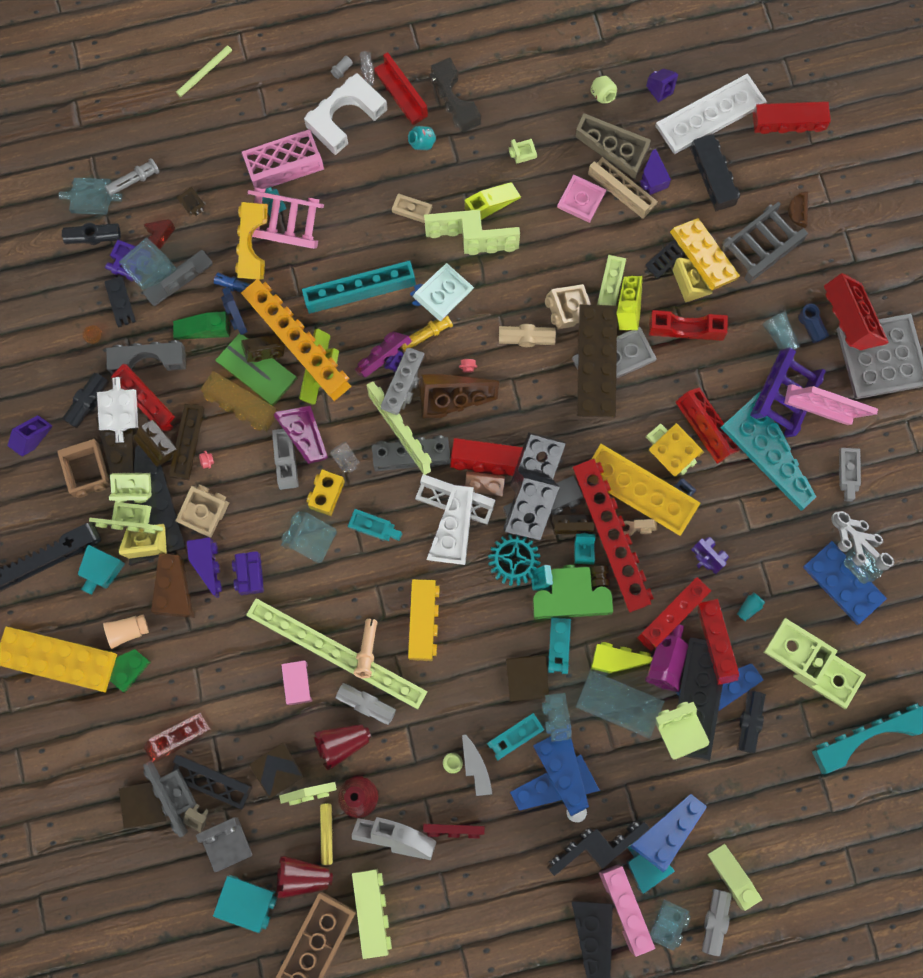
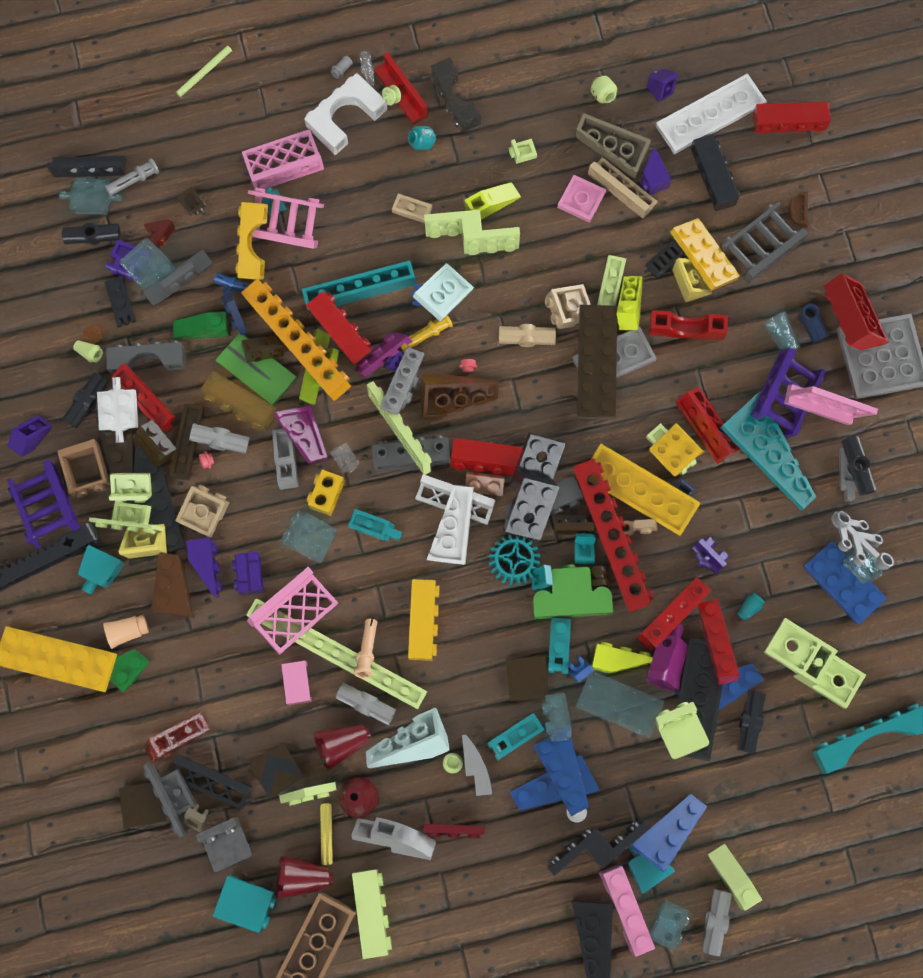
none -> dark purple fence [7,459,80,549]
none -> black fence [47,156,126,177]
none -> yellowish green cone [73,340,103,363]
none -> light grey piece [189,424,250,454]
none -> bright pink fence [247,567,338,655]
none -> red brick [306,291,372,364]
none -> light aqua wedge [366,708,450,768]
none -> yellowish green wheel [382,85,401,105]
none -> blue tile [568,655,594,682]
none -> black piece [841,436,876,496]

